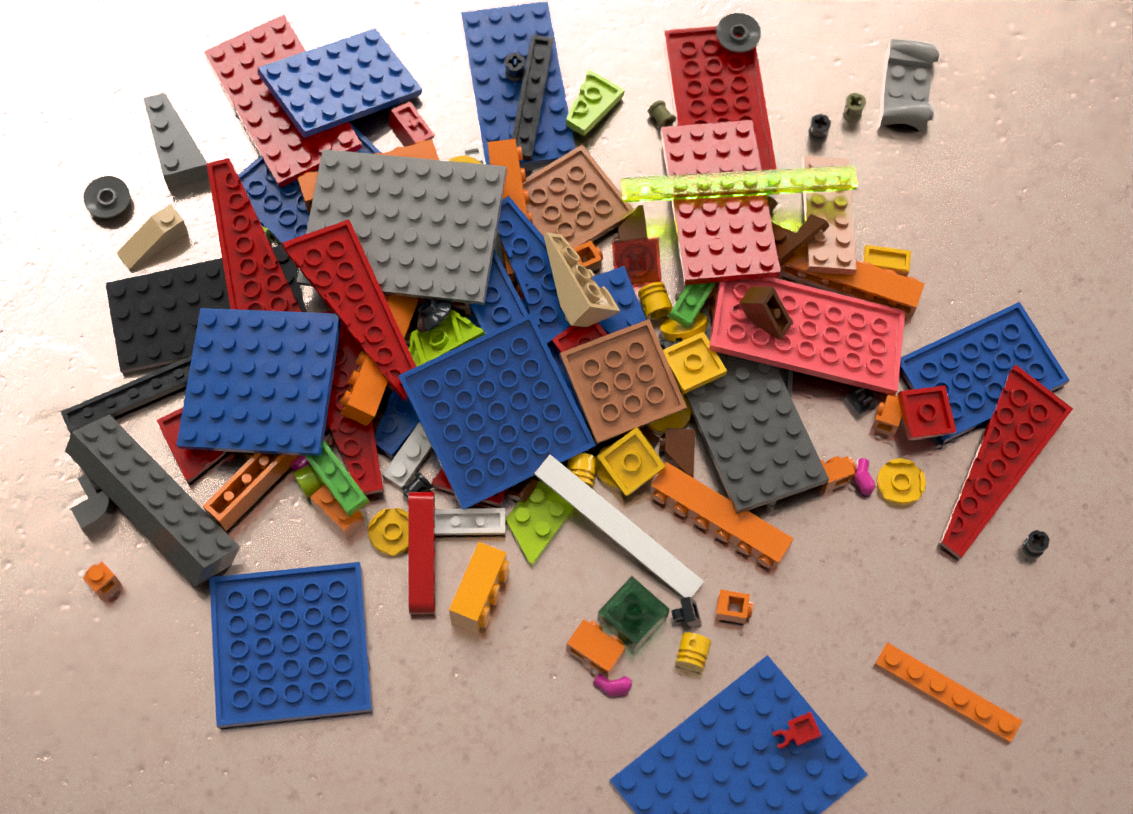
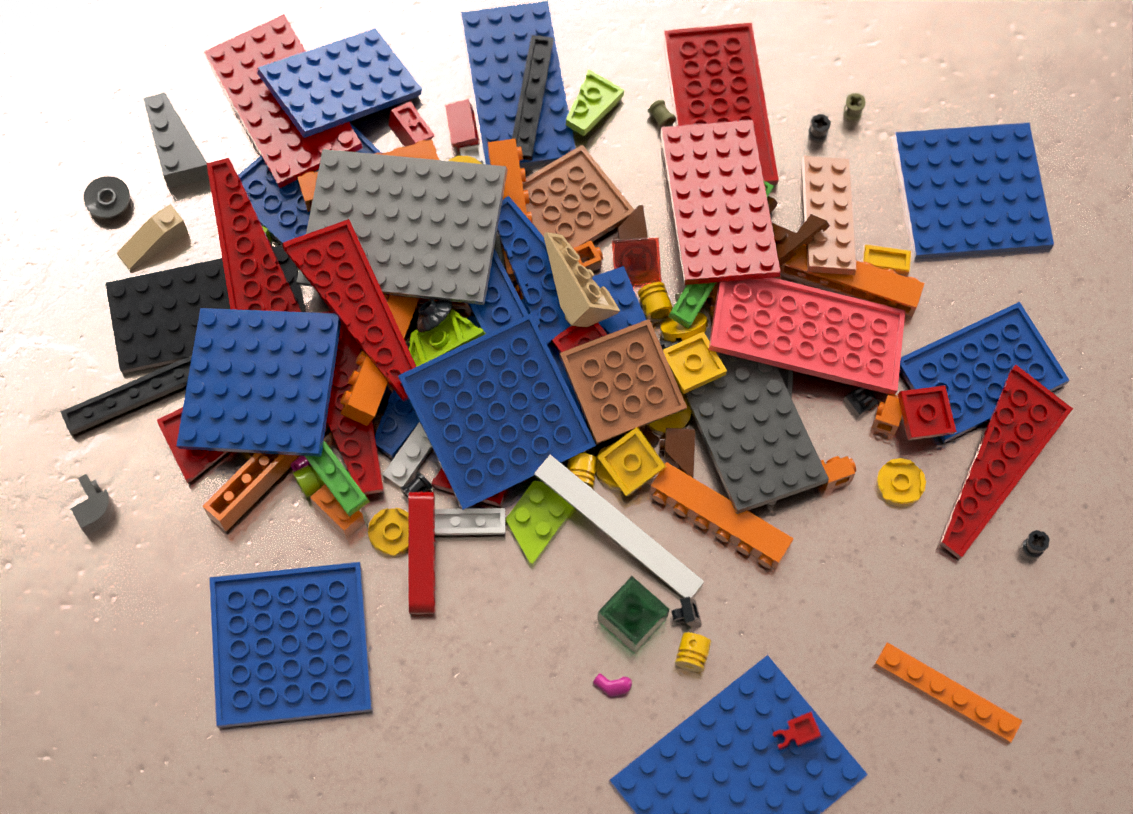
dark grey brick [65,414,240,586] -> none
orange brick [83,561,121,600] -> none
light orange brick [449,542,510,634] -> none
black bush [505,53,525,82] -> none
reddish brown tile [505,477,539,503] -> none
orange brick [566,619,626,678] -> none
clear neon green plate [620,165,858,202] -> none
orange brick [715,589,753,624] -> none
dark grey dish [716,13,761,53] -> none
reddish brown slope [739,287,793,339] -> none
dark pink arm [855,458,875,495] -> none
light grey piece [880,38,940,131] -> none
none -> hinge [445,98,480,152]
none -> blue plate [894,122,1054,259]

